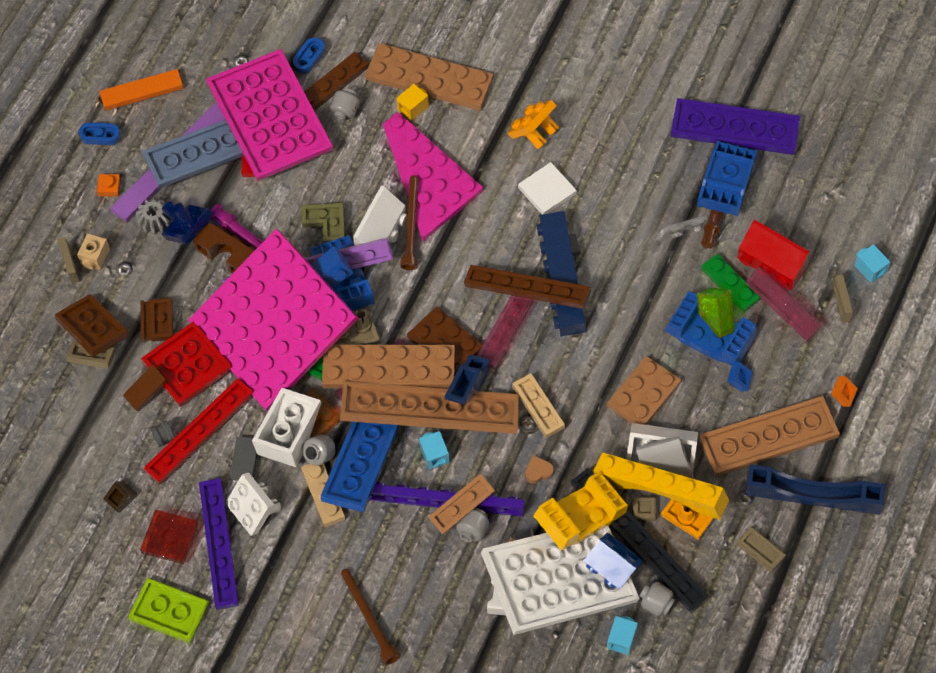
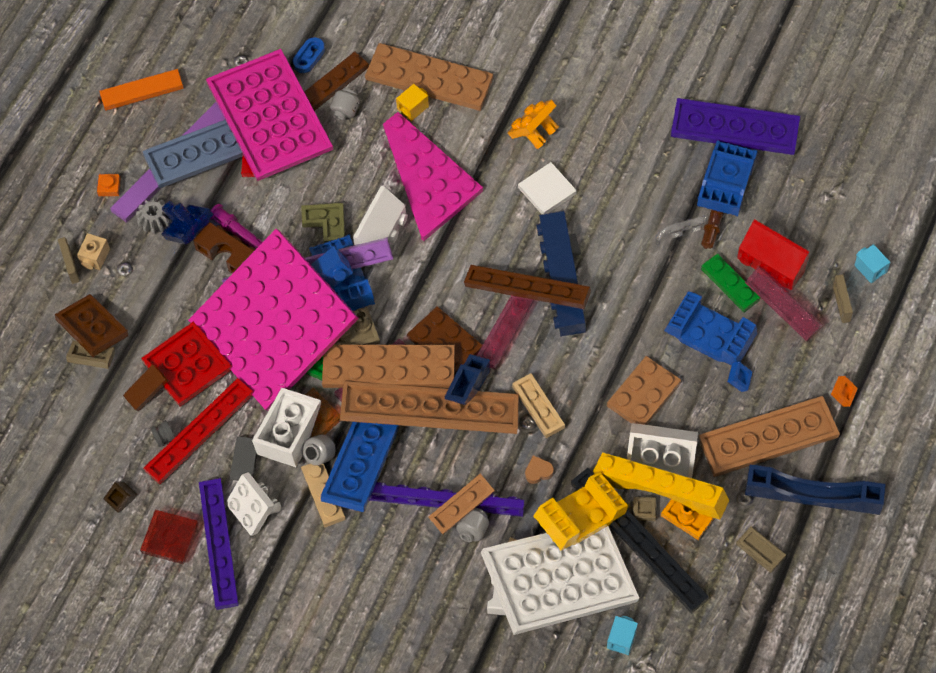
blue plate [79,122,121,145] -> none
lime tile [128,577,210,644] -> none
reddish brown plate [140,298,173,343] -> none
reddish brown piece [341,569,401,665] -> none
reddish brown piece [400,175,418,270] -> none
medium azure brick [419,431,450,470] -> none
slope [583,532,643,589] -> none
light grey slope [636,436,694,479] -> none
light grey head [639,582,675,616] -> none
clear neon green slope [697,288,735,338] -> none

